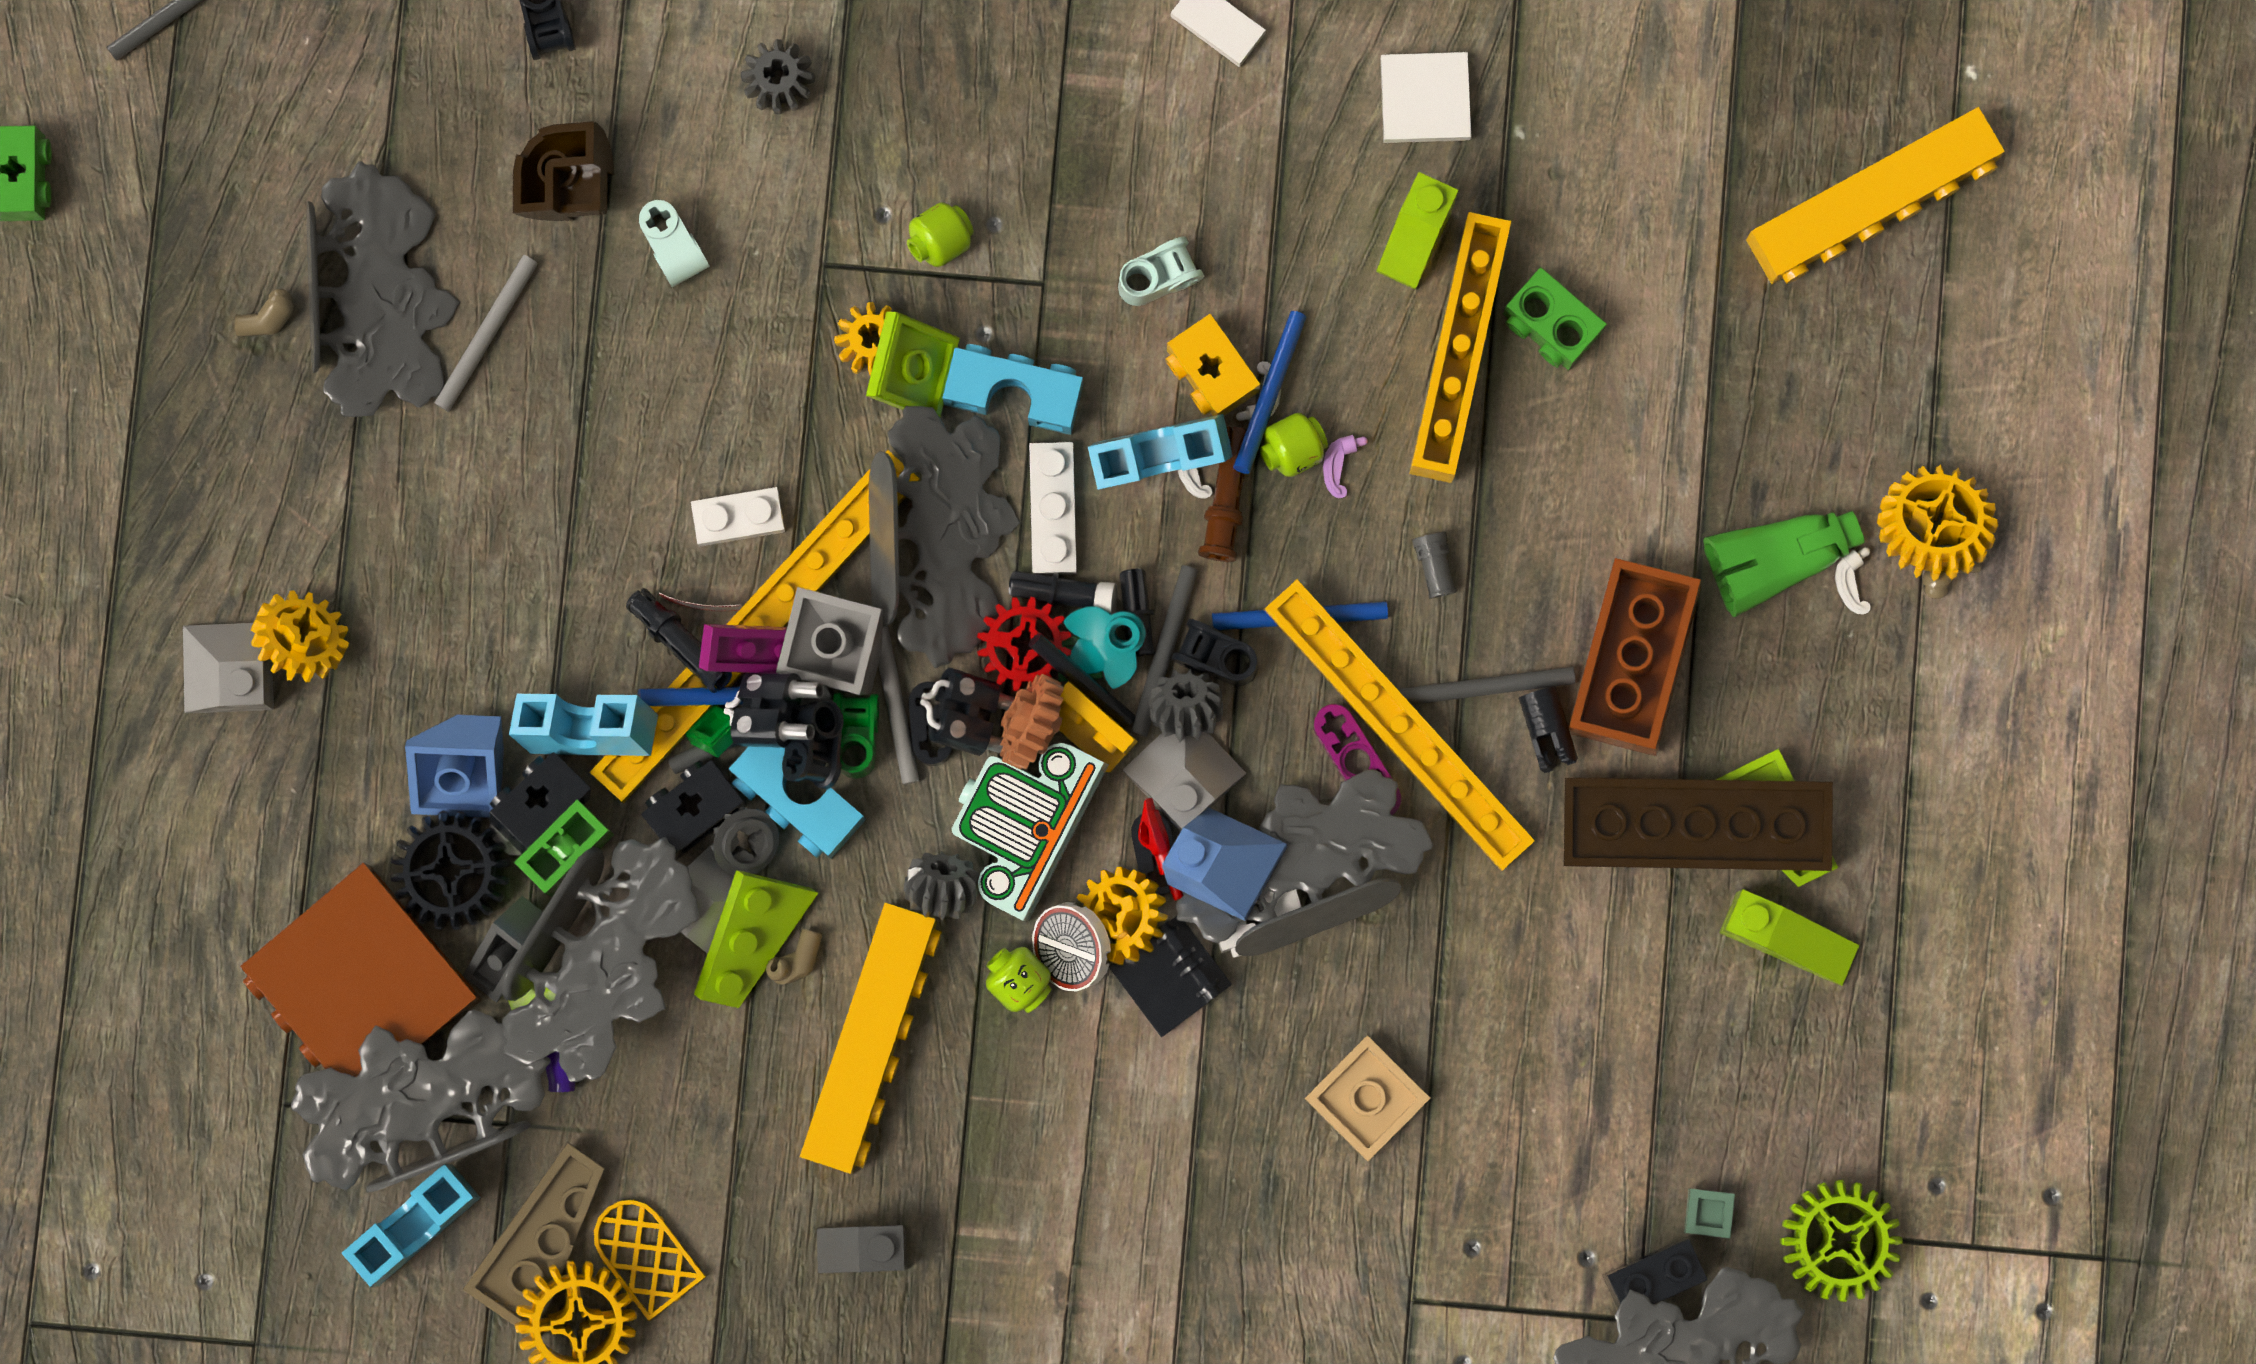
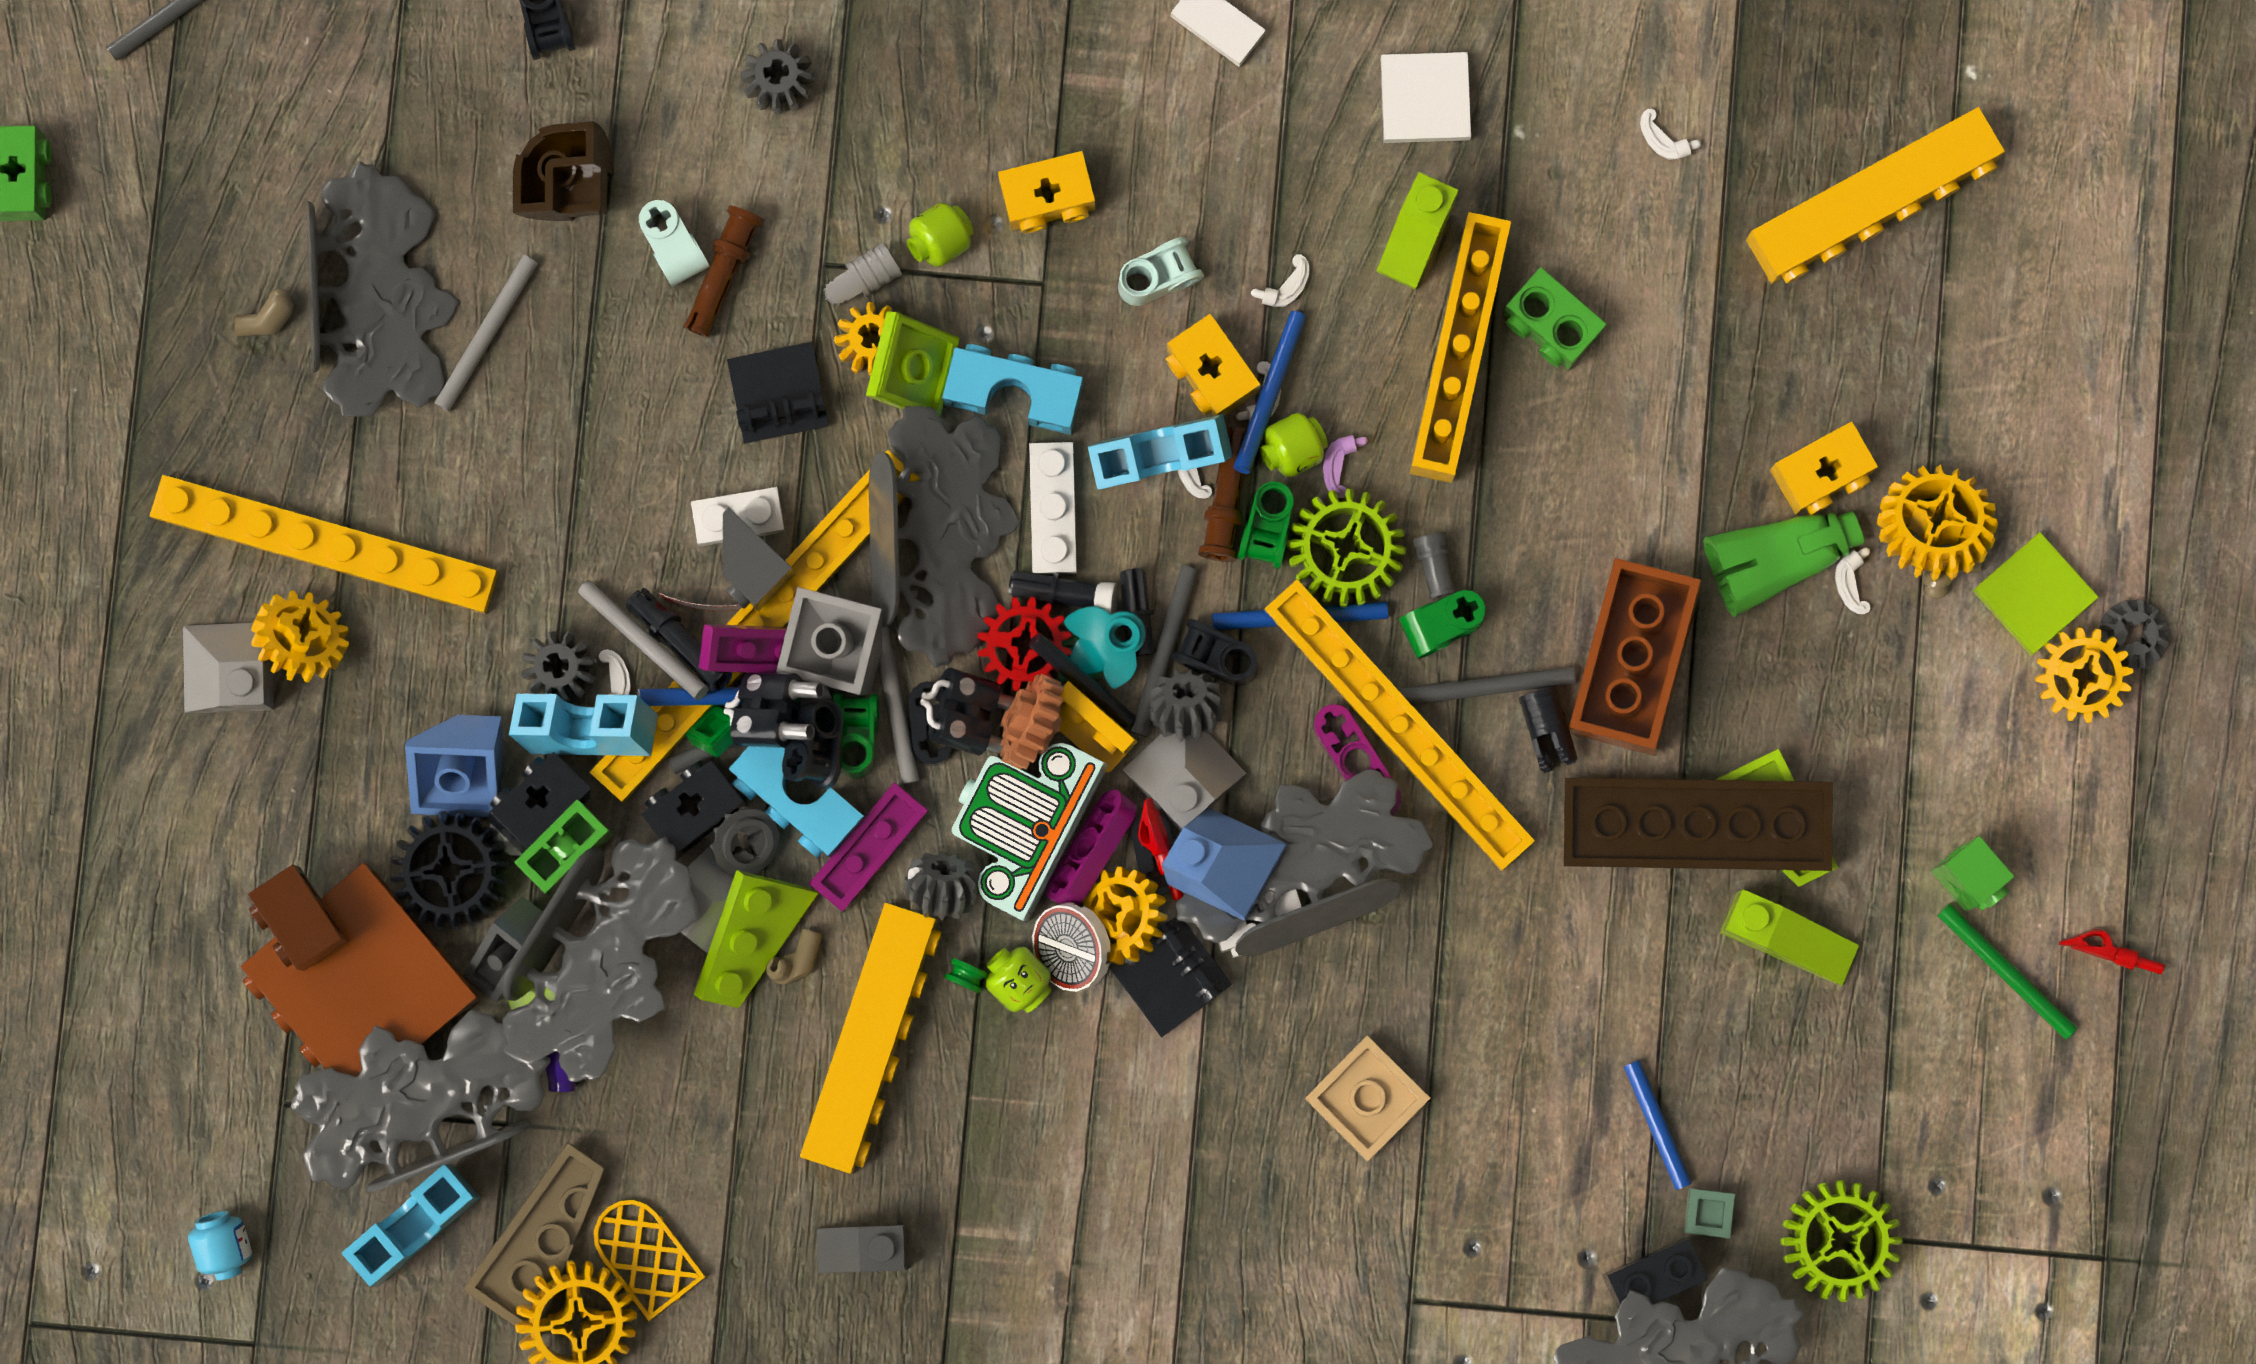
none -> yellow plate [149,475,499,614]
none -> medium azure head [188,1211,252,1281]
none -> reddish brown brick [248,864,349,971]
none -> dark grey gear [521,631,596,703]
none -> light grey bar [578,581,709,700]
none -> white piece [599,649,631,695]
none -> reddish brown pin [683,205,765,338]
none -> dark grey slope [723,507,795,612]
none -> black hinge [727,342,829,444]
none -> magenta plate [809,782,929,913]
none -> light grey hinge [823,242,902,306]
none -> green bush [944,958,989,994]
none -> yellow brick [998,151,1096,234]
none -> magenta beam [1046,789,1137,906]
none -> green piece [1237,481,1294,570]
none -> white piece [1251,254,1309,307]
none -> lime gear [1287,489,1406,608]
none -> green piece [1398,590,1486,659]
none -> blue bar [1623,1060,1692,1190]
none -> white piece [1640,108,1701,160]
none -> yellow brick [1770,421,1878,515]
none -> bright green brick [1931,836,2014,911]
none -> green bar [1937,903,2078,1040]
none -> lime tile [1972,532,2099,656]
none -> yellow gear [2034,626,2133,723]
none -> red hand [2058,929,2165,975]
none -> dark grey gear [2099,600,2170,670]

